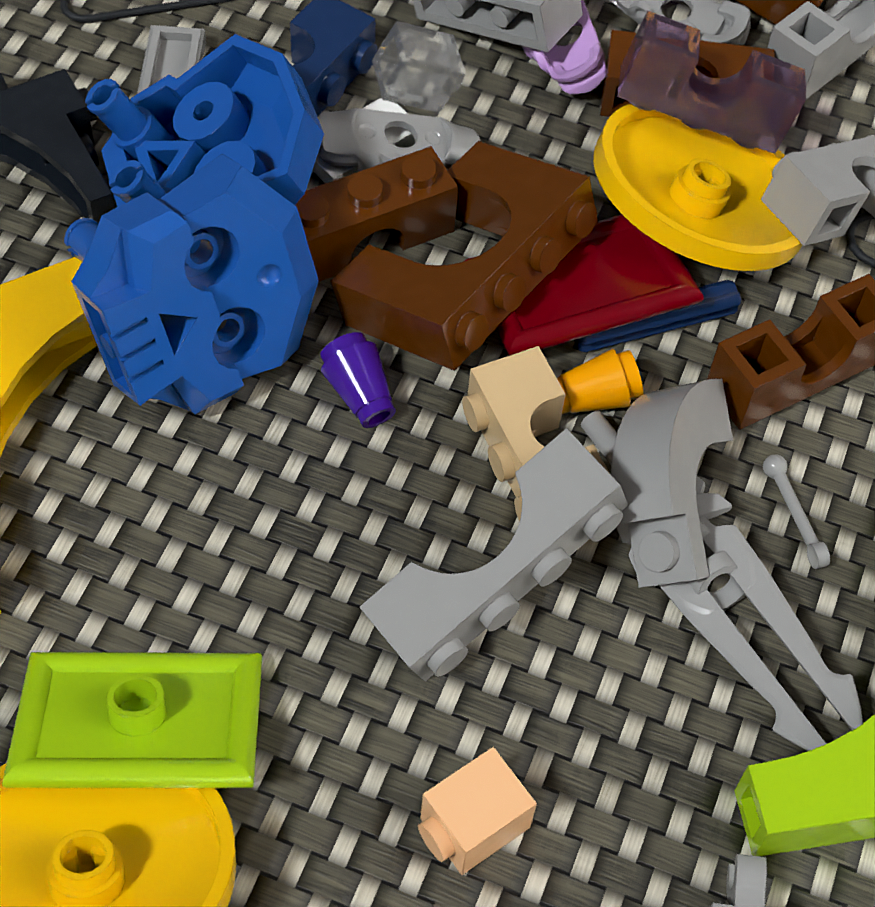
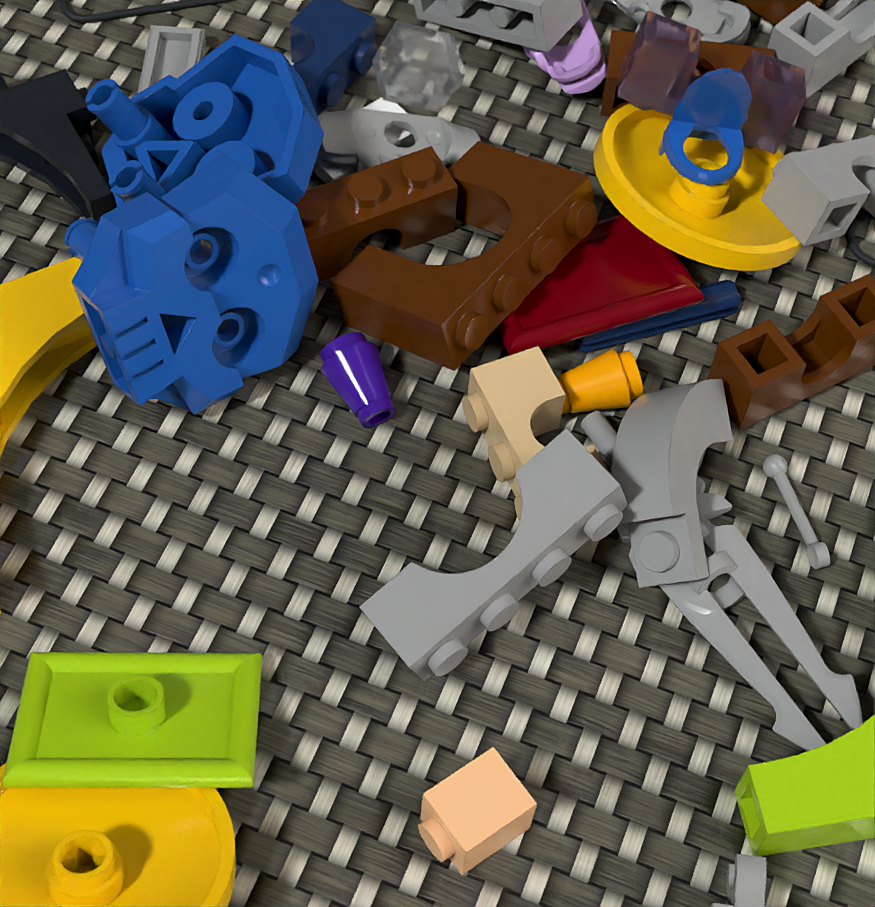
none -> blue piece [659,68,753,185]

